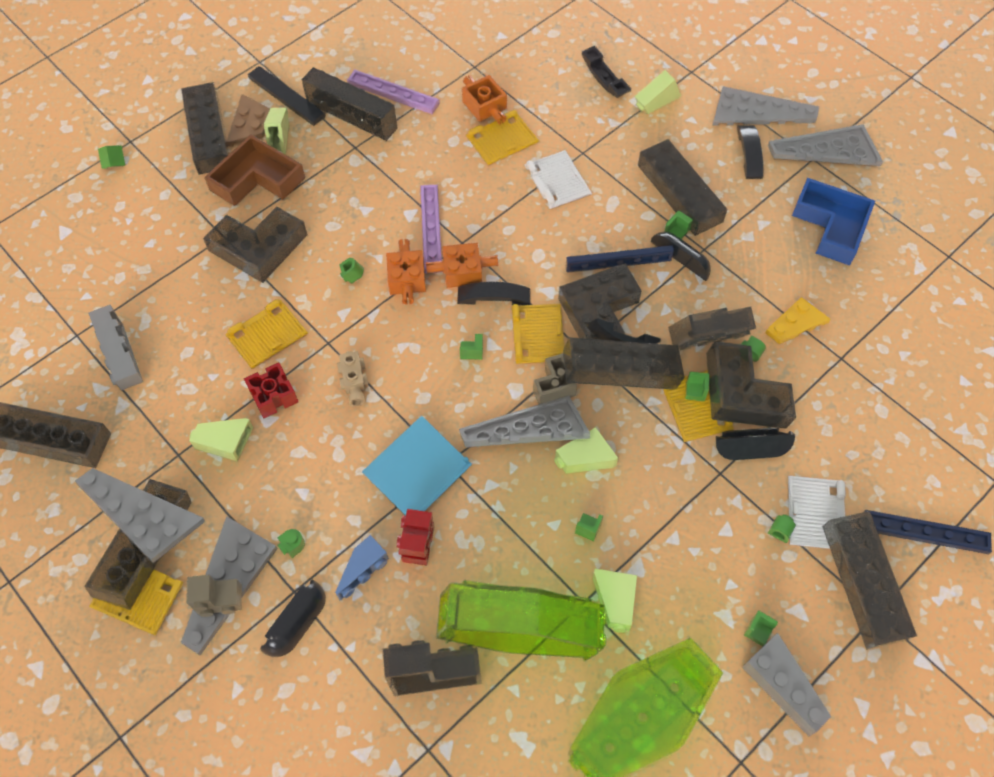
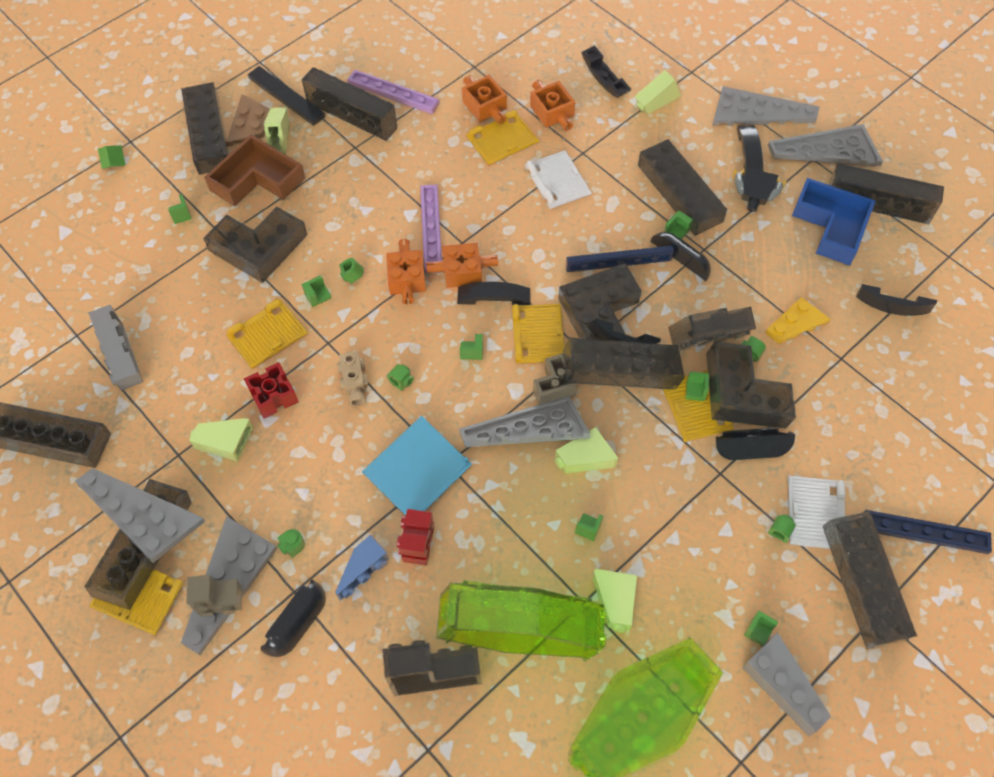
none -> bright green panel [168,194,192,224]
none -> bright green panel [301,275,331,307]
none -> bright green plate [387,364,414,391]
none -> orange brick [530,80,575,131]
none -> black torso [733,168,787,212]
none -> clear smoke brick [828,163,944,225]
none -> black slope [856,284,937,316]

